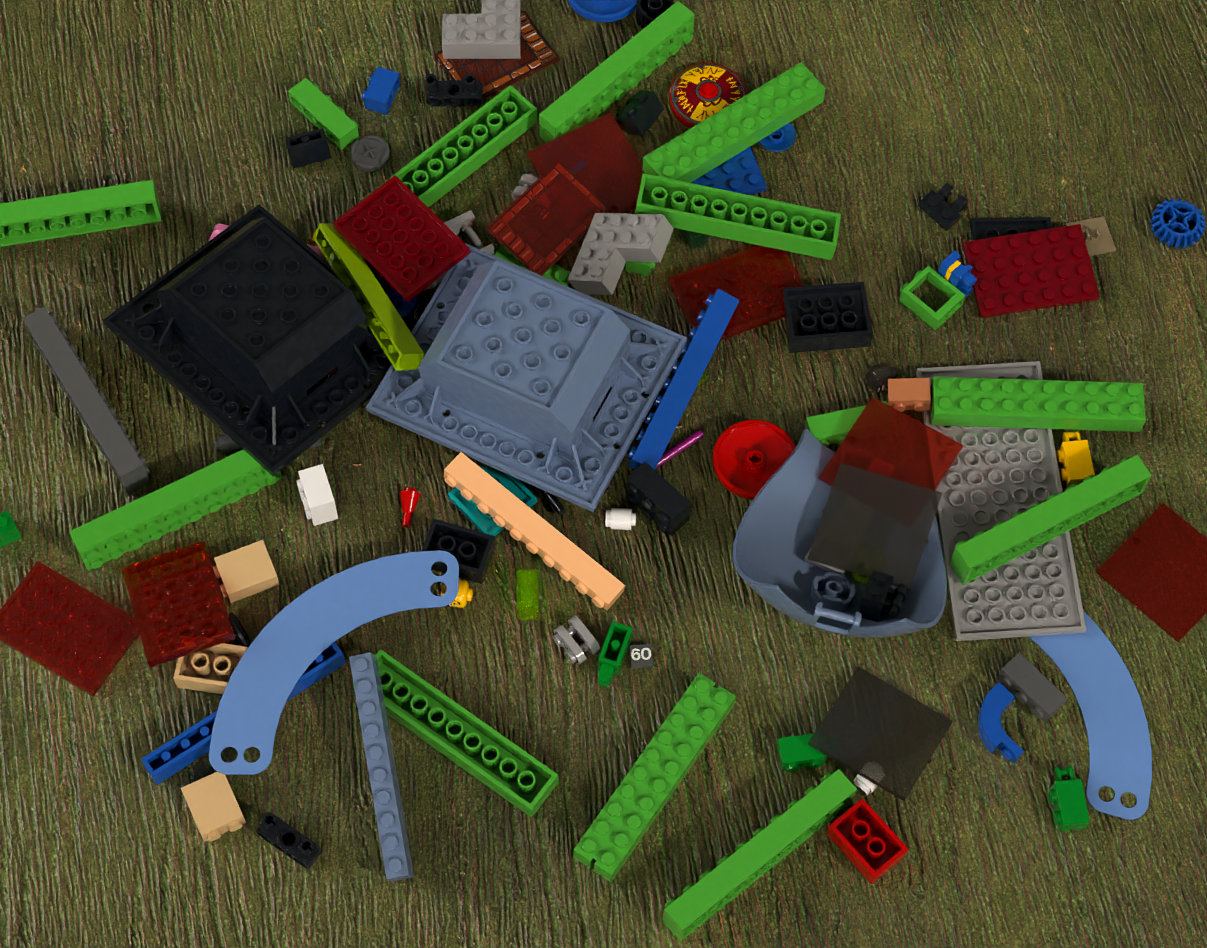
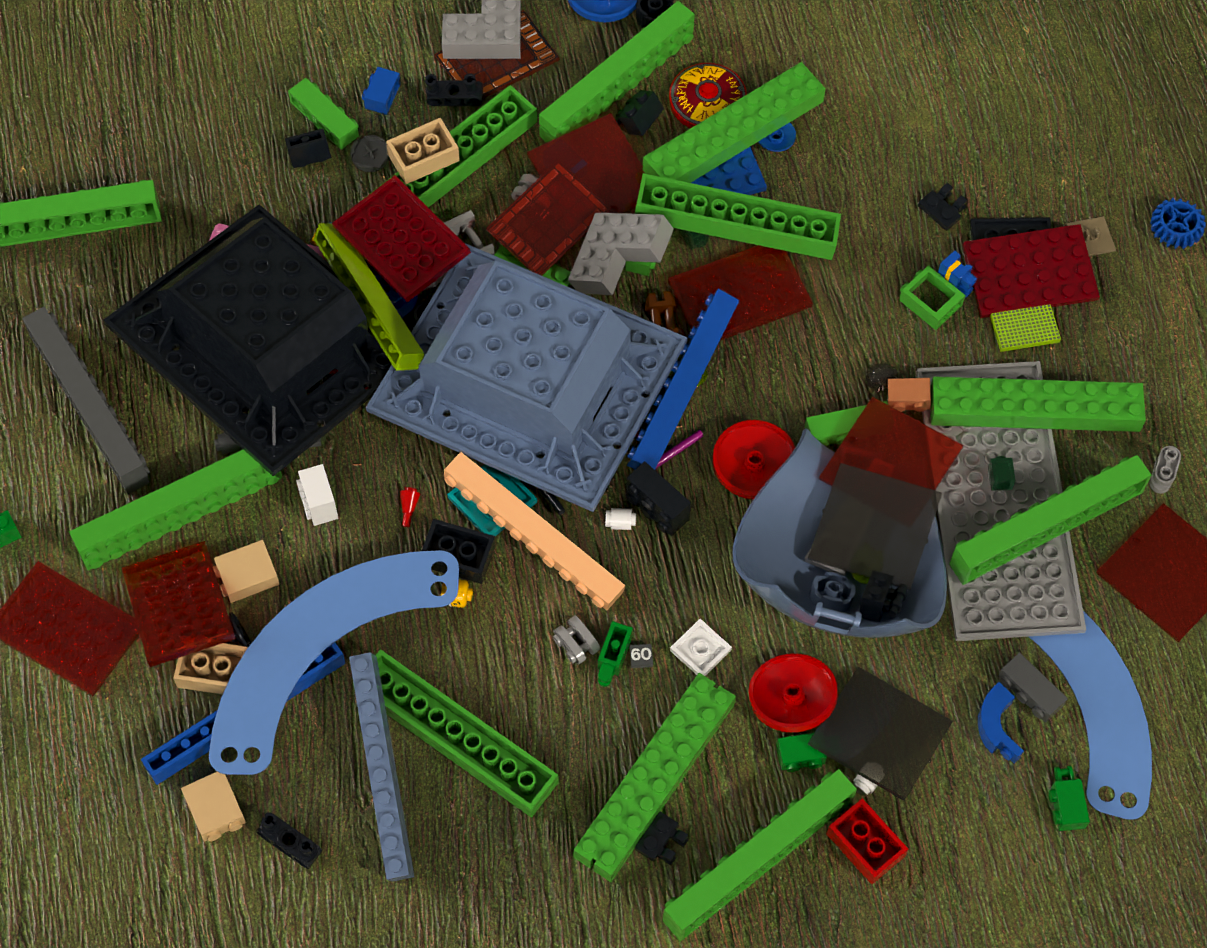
clear neon green brick [517,569,539,620] -> none
black slope [782,282,873,353] -> none
yellow brick [1057,431,1095,488] -> none
none -> tan brick [386,118,460,185]
none -> black plate [635,811,688,866]
none -> reddish brown piece [645,290,685,336]
none -> white plate [670,619,732,676]
none -> red dish [749,654,838,732]
none -> clear green brick [988,456,1016,491]
none -> lime tile [990,304,1061,352]
none -> light grey brick [1149,446,1181,494]

